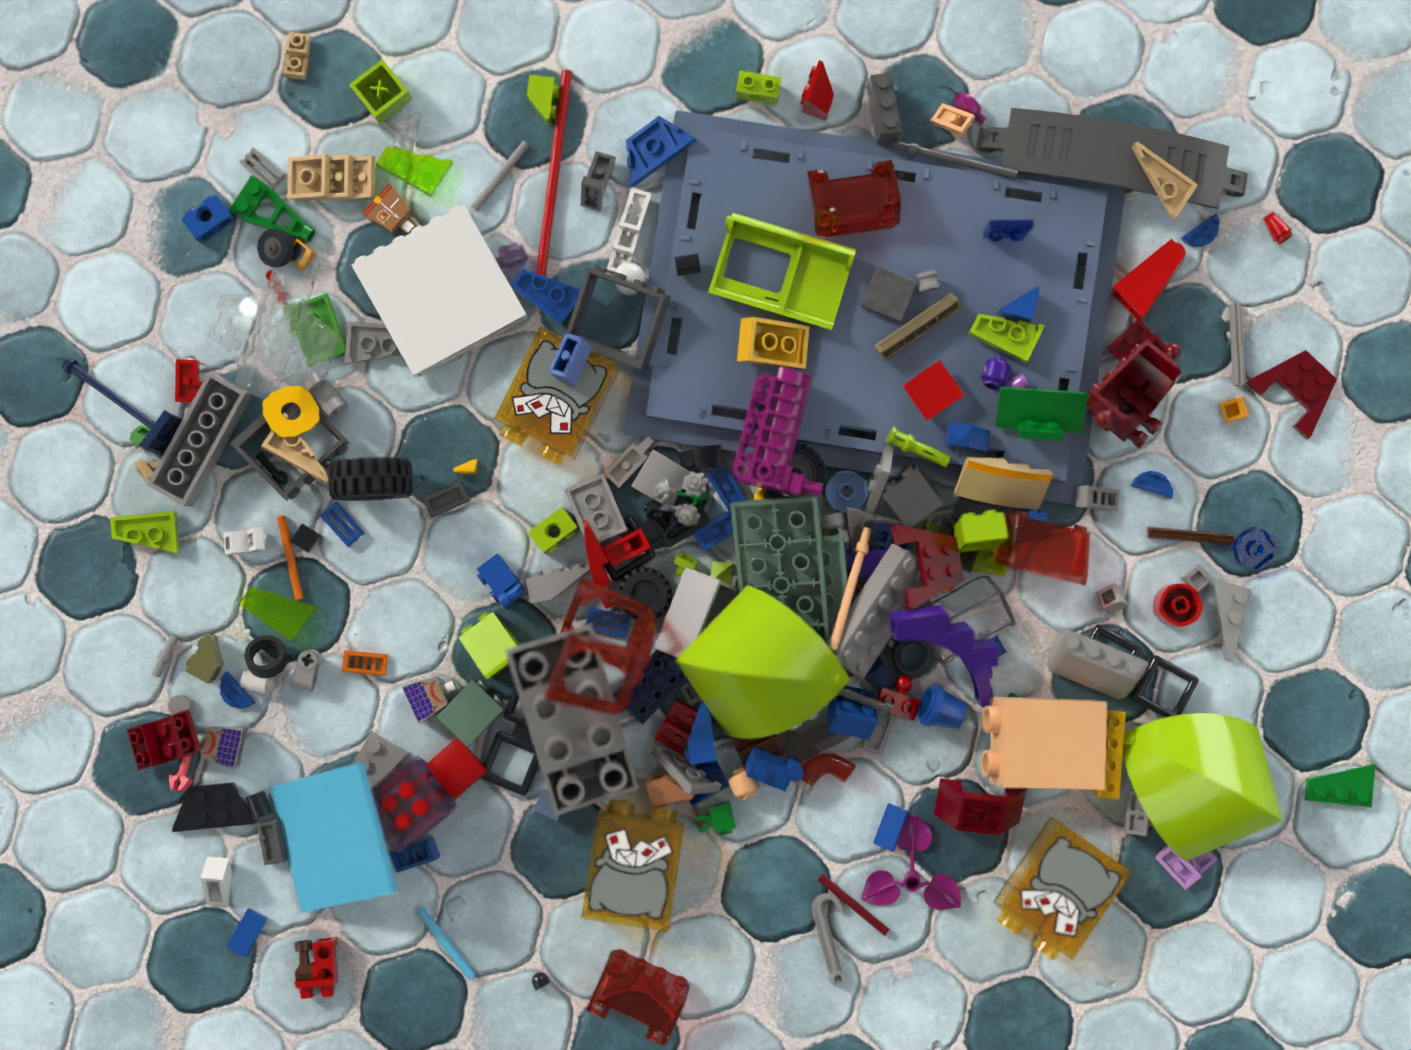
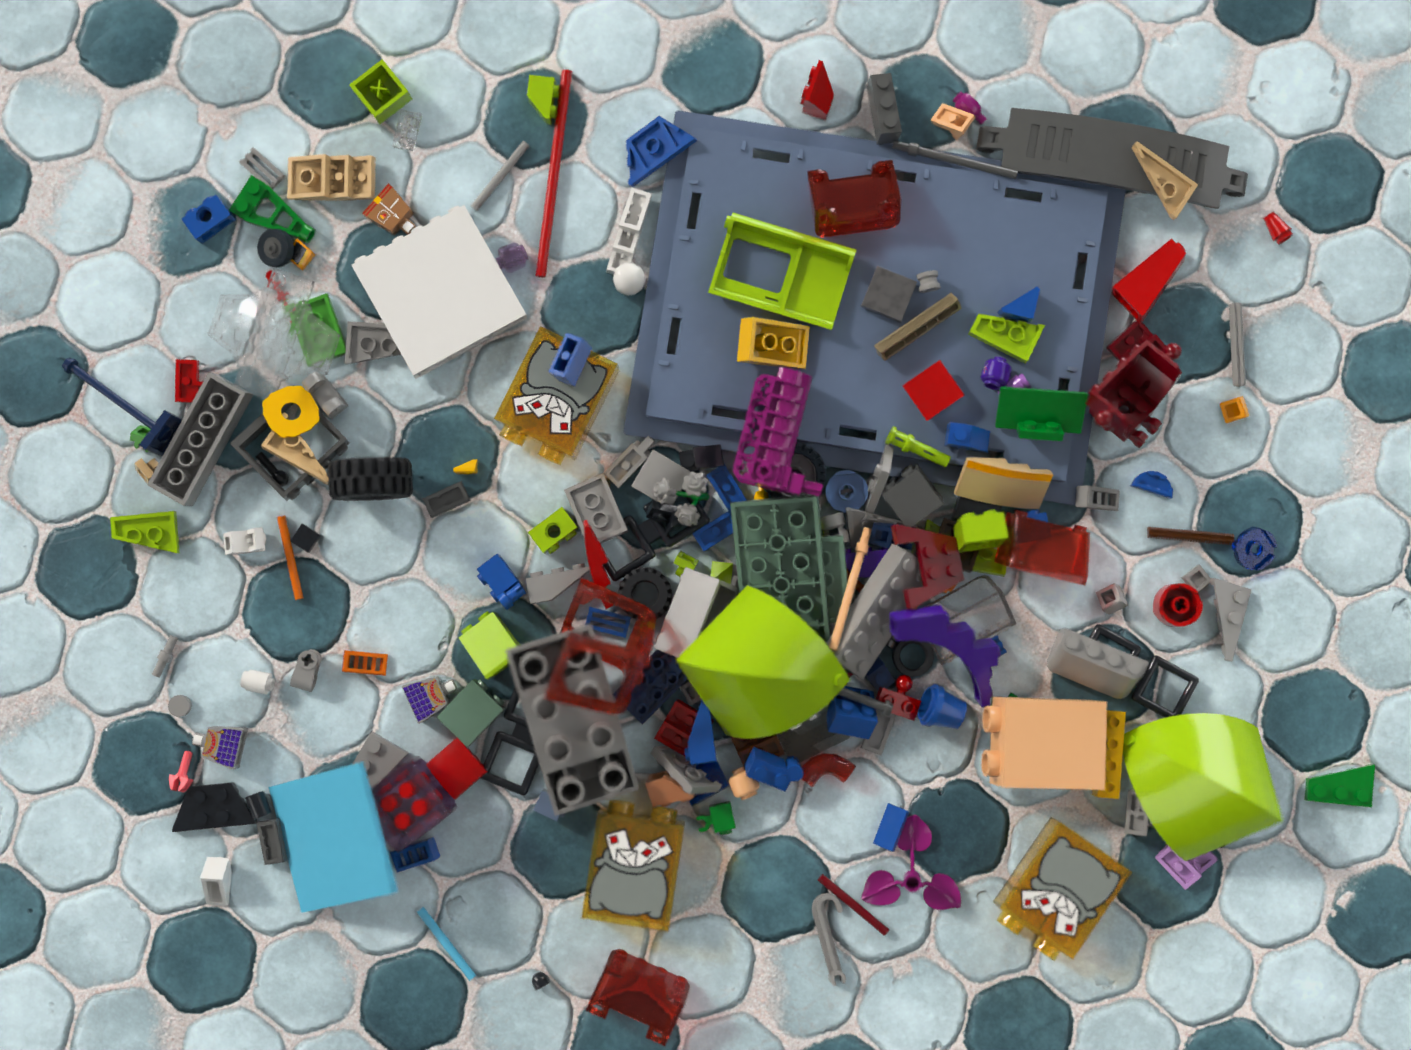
dark red slope [127,709,202,771] -> none
olive slope [185,633,224,684] -> none
blue tile [220,671,256,708] -> none
blue tile [227,908,268,957] -> none
clear neon green wing [239,587,318,642] -> none
black tyre [244,635,288,678] -> none
tan slope [283,32,311,80] -> none
red hips [294,937,339,999] -> none
blue tile [320,501,365,547] -> none
clear neon green wing [376,146,453,197] -> none
blue wing [510,269,580,325] -> none
dark grey window [566,265,671,369] -> none
dark grey bracket [580,151,616,212] -> none
red slope [603,529,651,567] -> none
black piece [675,253,701,276] -> none
lime brick [736,70,781,105] -> none
dark red slope [934,778,1027,835] -> none
clear blue tile [983,220,1034,242] -> none
blue tile [1180,214,1220,247] -> none
dark red wing [1246,350,1337,440] -> none

